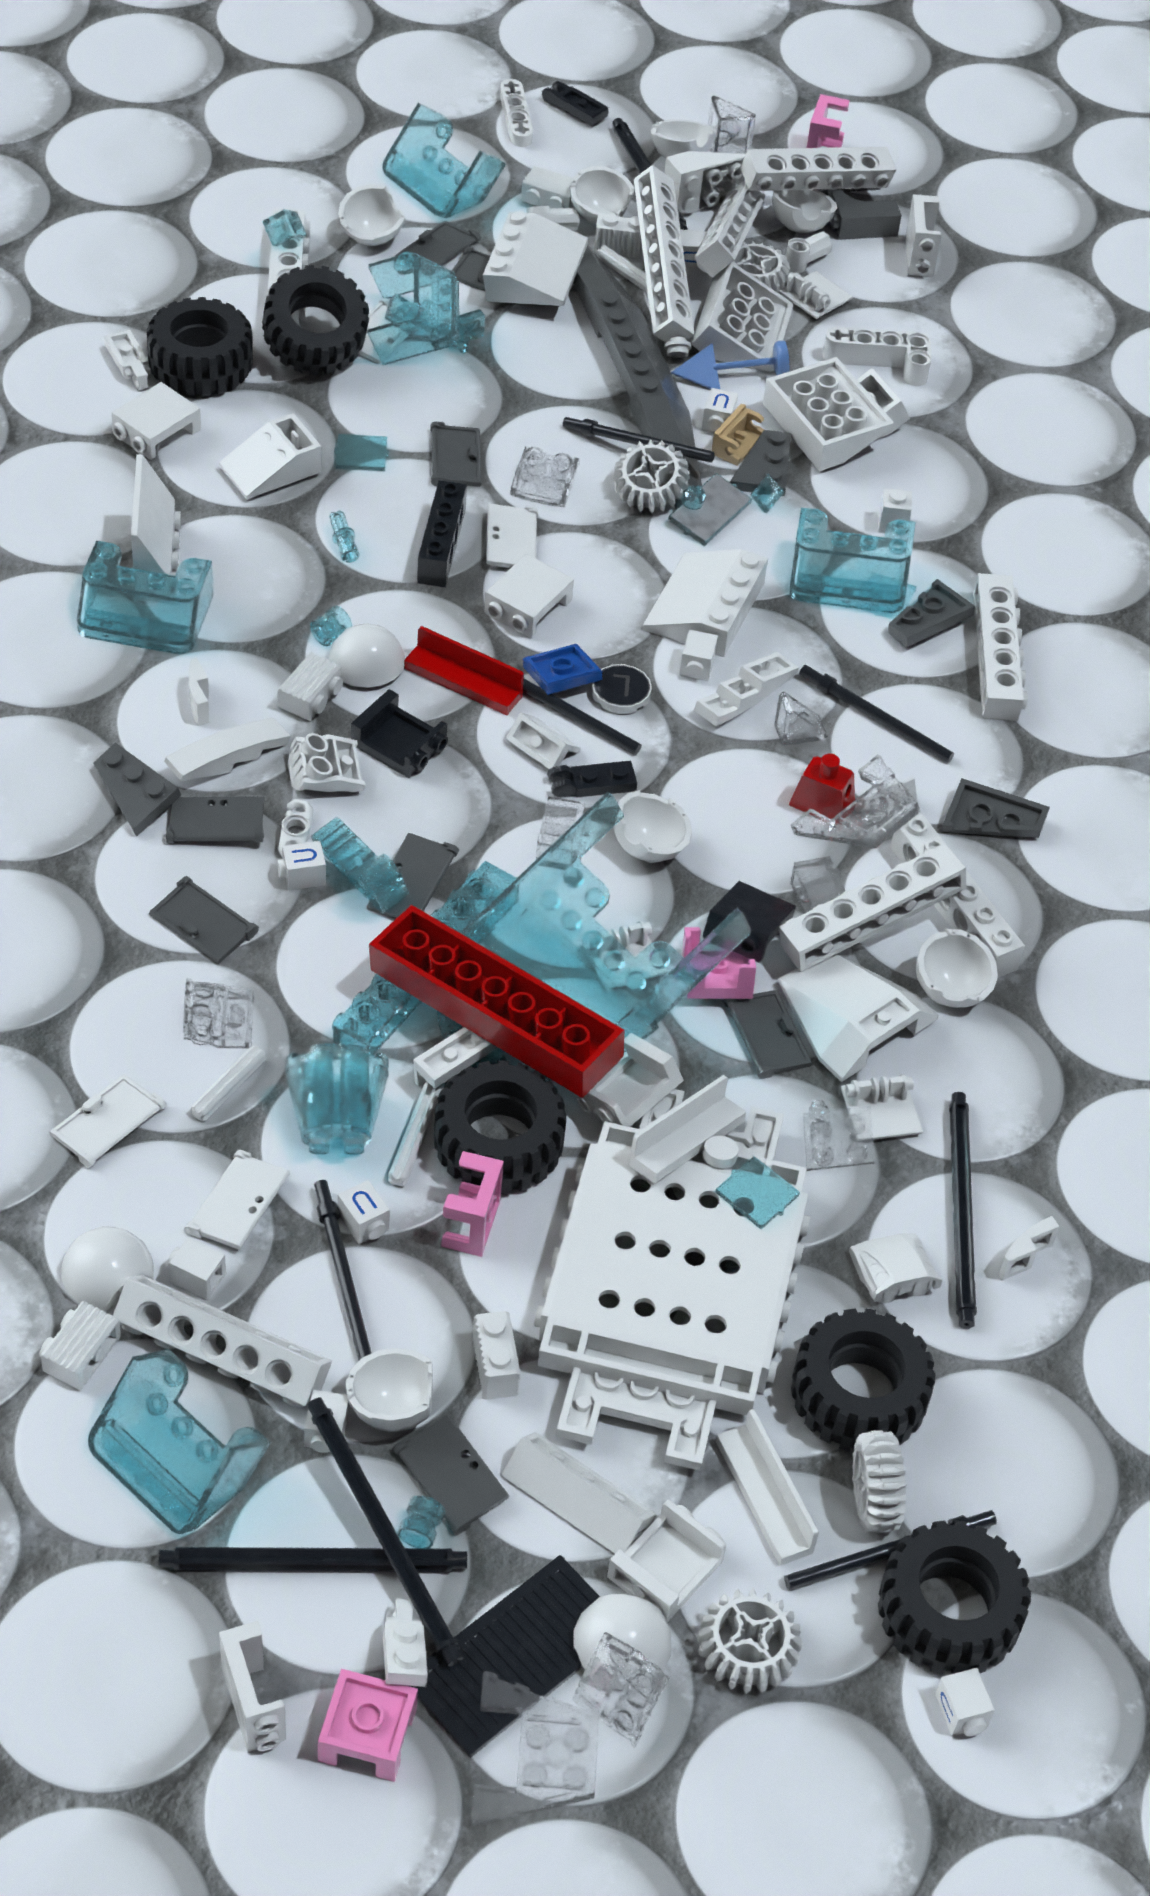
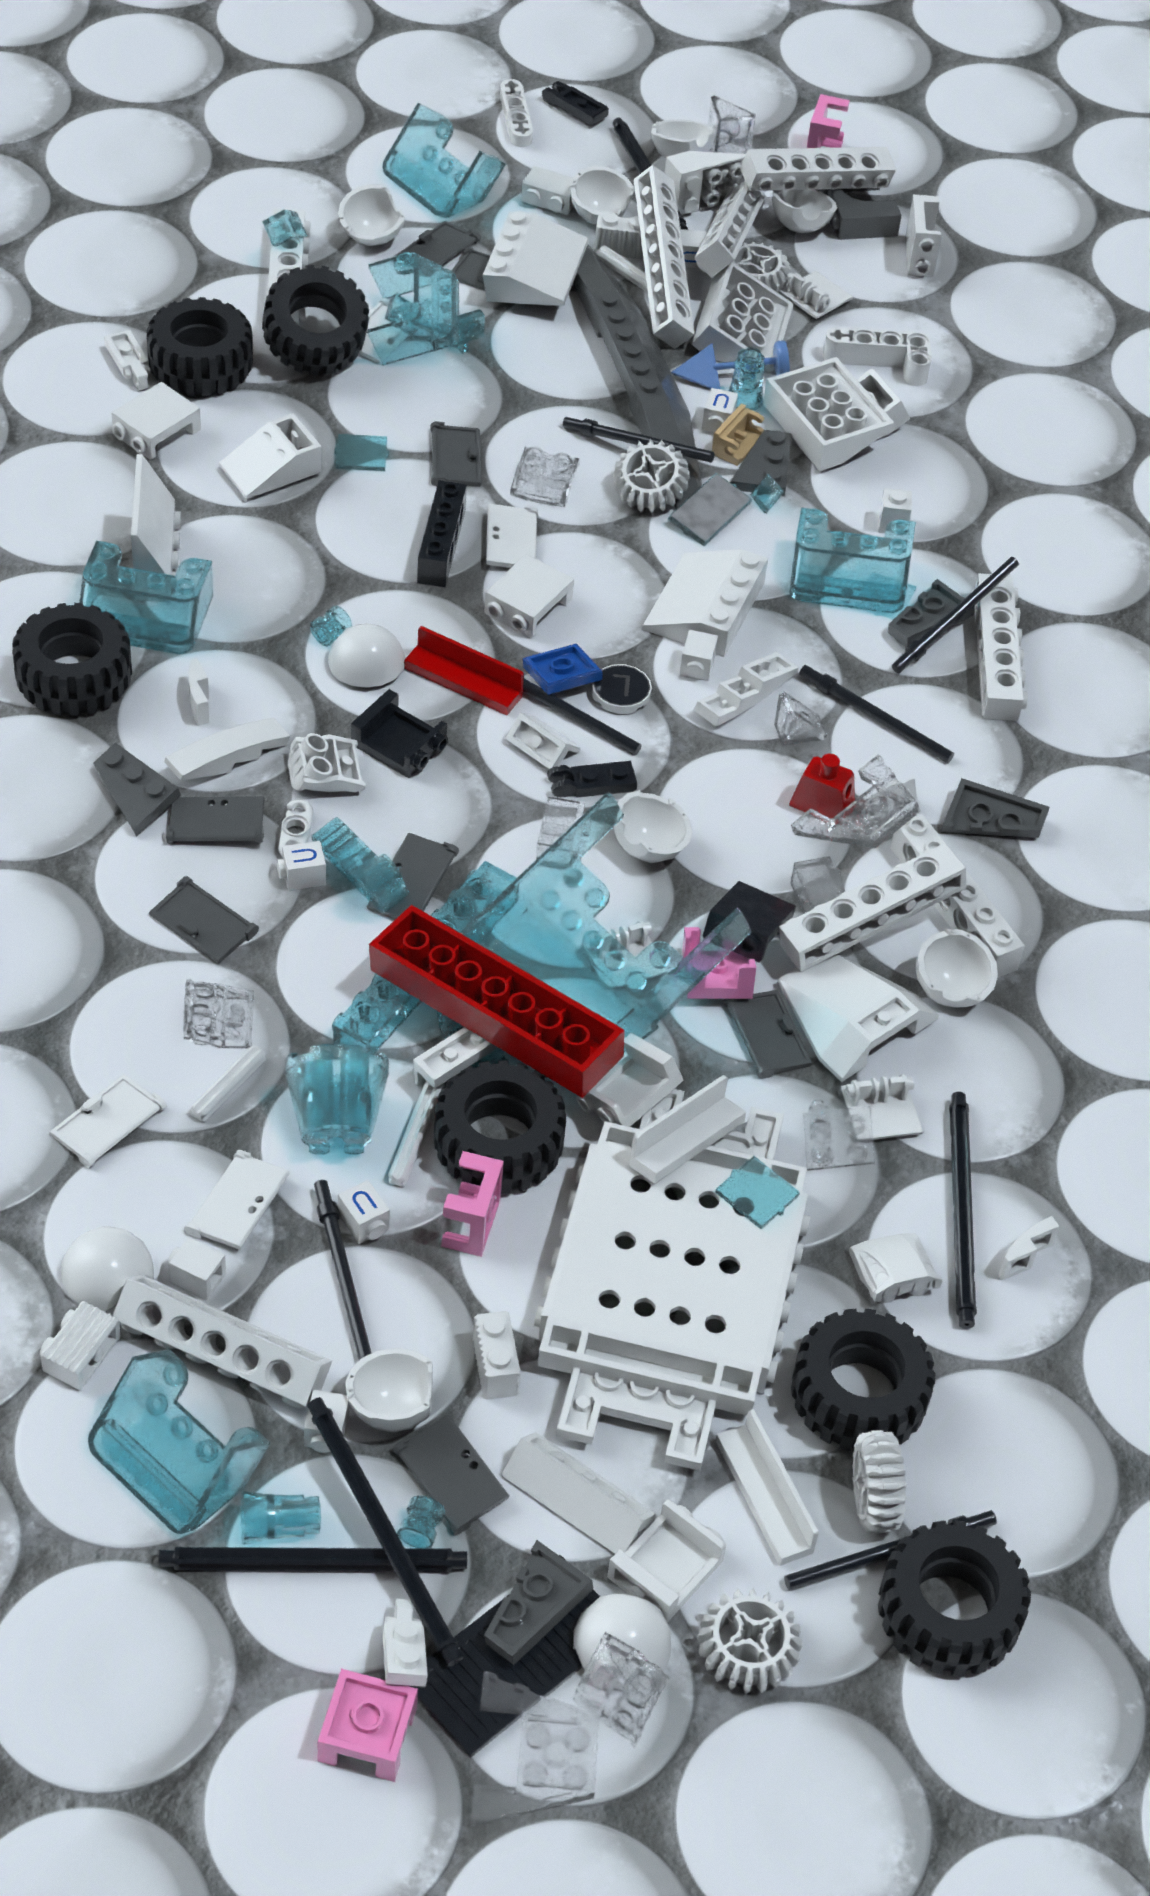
white panel [219,1621,286,1752] -> none
white brick [278,652,343,721] -> none
clear light blue axle [329,510,360,563] -> none
white piece [527,206,580,232] -> none
white plate [664,336,691,358] -> none
clear light blue hinge [682,485,706,510] -> none
white tile [703,1136,739,1169] -> none
white piece [785,231,832,273] -> none
white brick [935,1668,995,1736] -> none
none -> black tyre [12,603,132,717]
none -> clear light blue plant [240,1491,321,1545]
none -> dark grey wing [484,1540,594,1665]
none -> clear light blue plant [728,347,765,410]
none -> black bar [891,557,1019,674]

